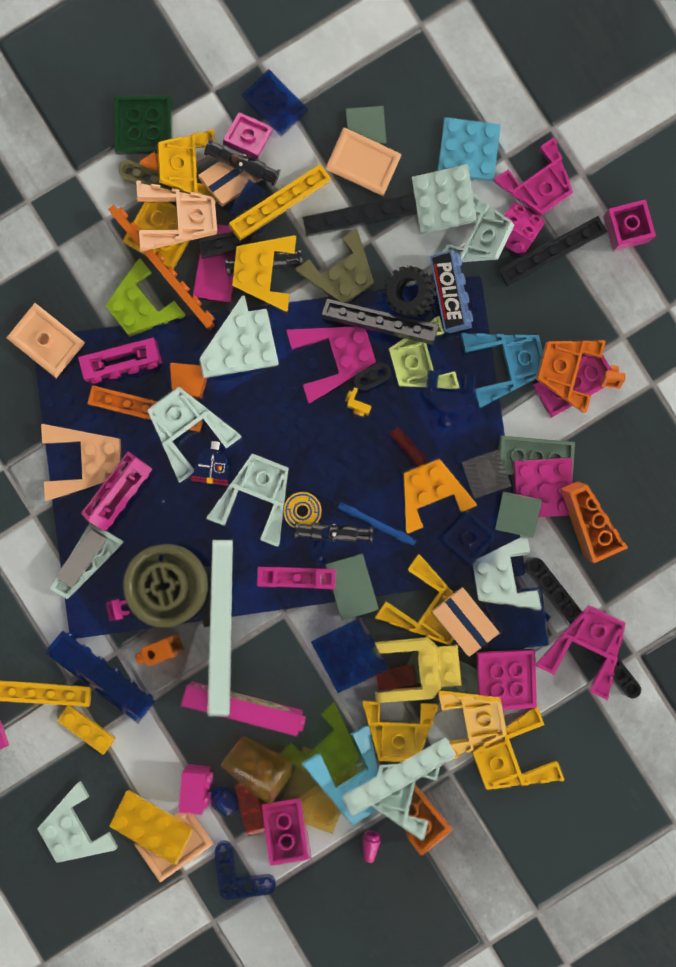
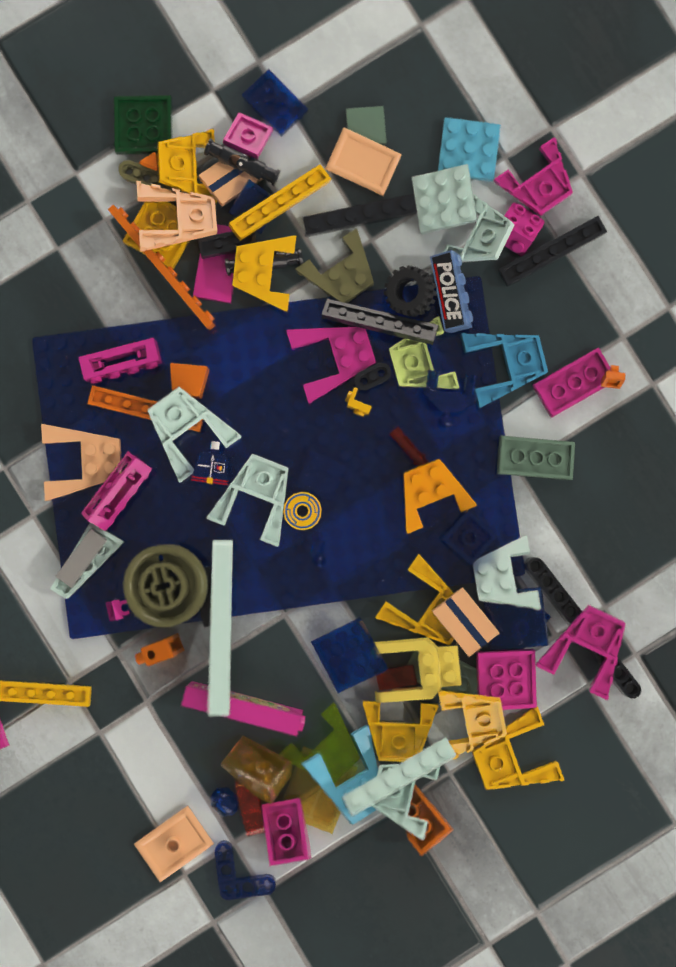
light nougat piece [6,303,85,378] -> none
light aqua wing [38,781,118,863] -> none
clear blue brick [46,631,155,724] -> none
yellow plate [57,706,116,755] -> none
lime wing [105,259,186,336] -> none
yellow plate [109,790,195,865] -> none
dark pink brick [178,764,213,815] -> none
light aqua wing [199,296,279,378] -> none
dark pink slope [257,567,336,589] -> none
black piece [294,522,373,543] -> none
sand green tile [326,554,379,620] -> none
blue piece [337,502,417,546] -> none
dark pink cone [362,830,381,863] -> none
clear tile [462,449,512,499] -> none
sand green tile [495,492,542,538] -> none
dark pink plate [513,457,572,517] -> none
orange wing [536,340,606,413] -> none
orange wedge [561,481,628,563] -> none
dark pink brick [603,199,656,252] -> none

